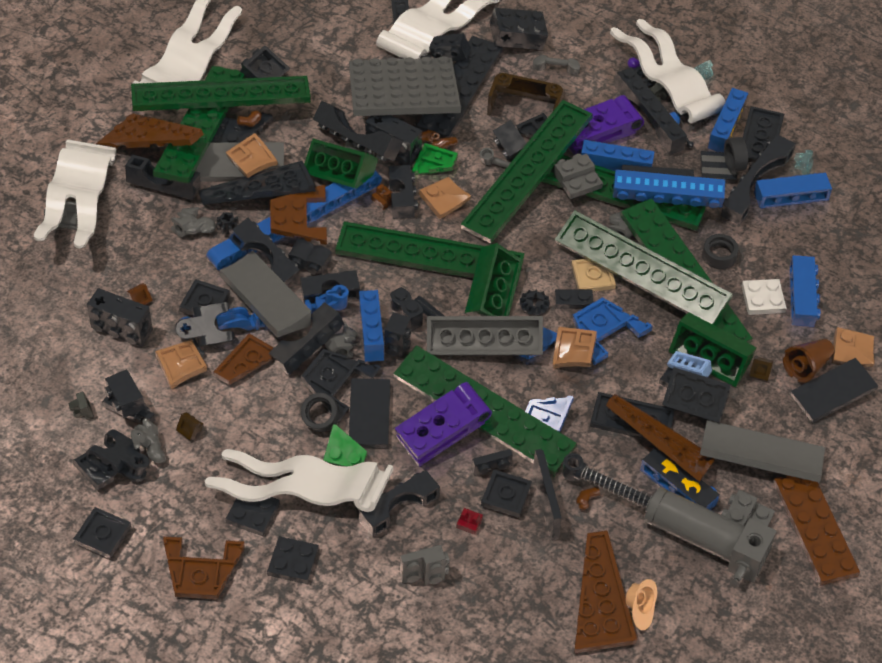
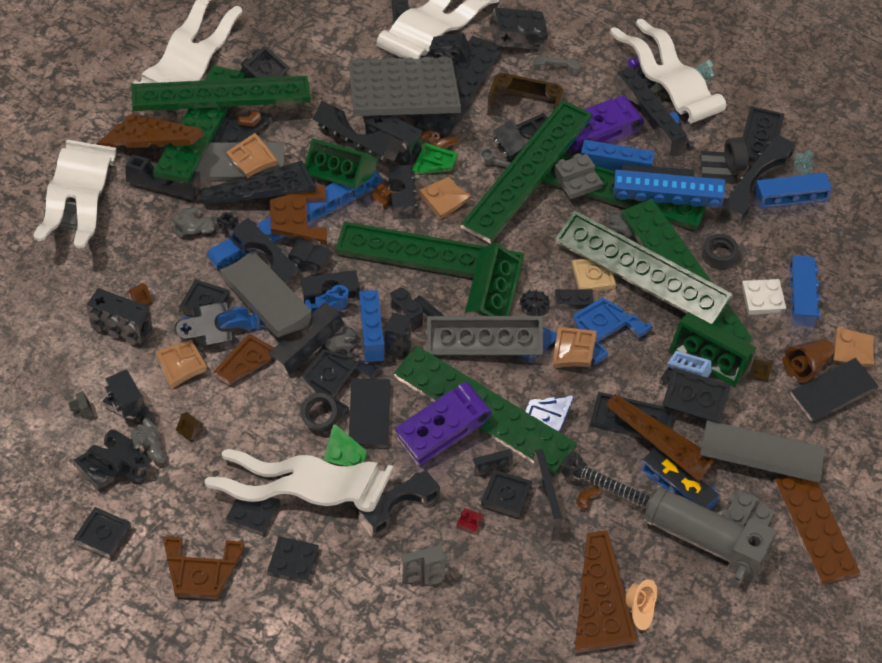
blue brick [708,88,748,152] -> none

